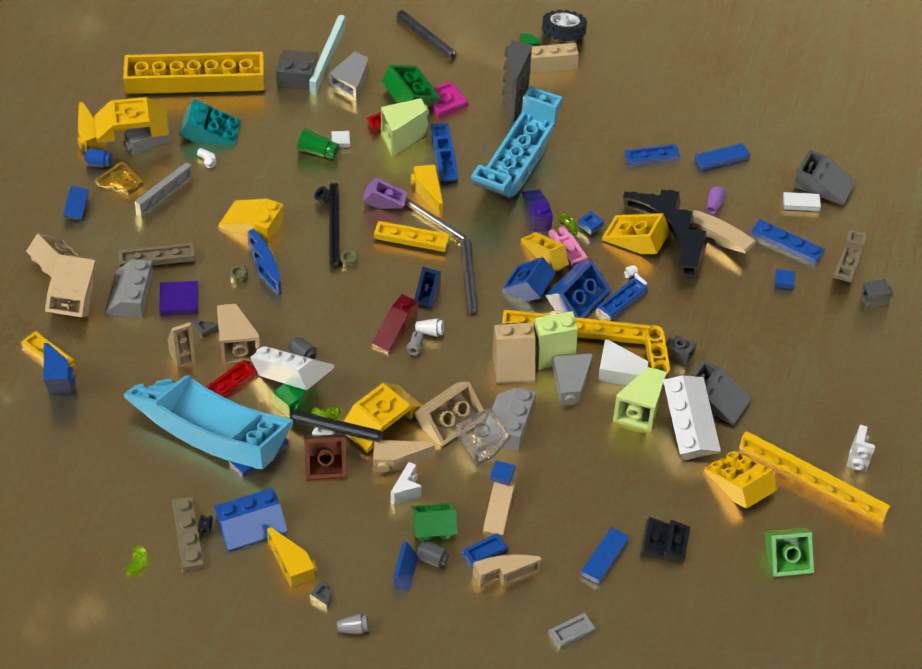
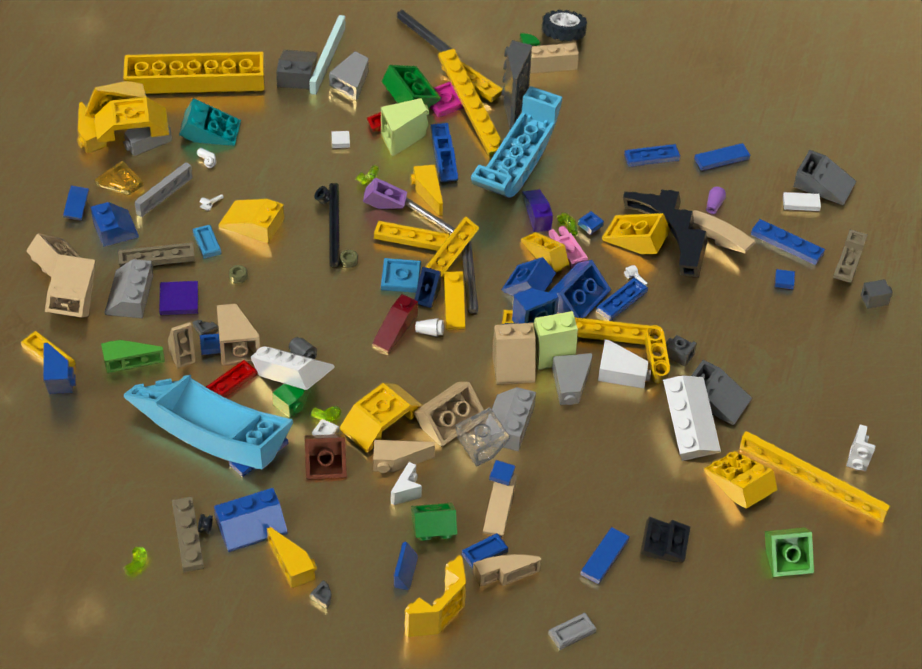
blue brick [84,148,112,168] -> none
blue slope [248,228,282,295] -> none
black axle [291,410,382,442] -> none
green plant [297,128,339,160] -> none
light grey cone [337,613,369,635] -> none
light grey pin [407,331,424,356] -> none
dark grey brick [417,541,449,568] -> none
yellowish green slope [613,367,667,432] -> none
none -> yellow slope [84,81,146,117]
none -> blue slope [91,202,139,247]
none -> bright green slope [101,340,165,373]
none -> dark azure tile [193,225,221,259]
none -> white hand [200,194,224,211]
none -> blue plate [200,334,221,355]
none -> clear neon green arm [356,165,379,185]
none -> dark azure tile [381,258,421,293]
none -> yellow slope [404,555,466,637]
none -> yellow plate [425,216,479,277]
none -> yellow plate [438,48,502,157]
none -> yellow plate [442,61,503,102]
none -> yellow slope [443,271,465,330]
none -> blue slope [512,288,559,324]

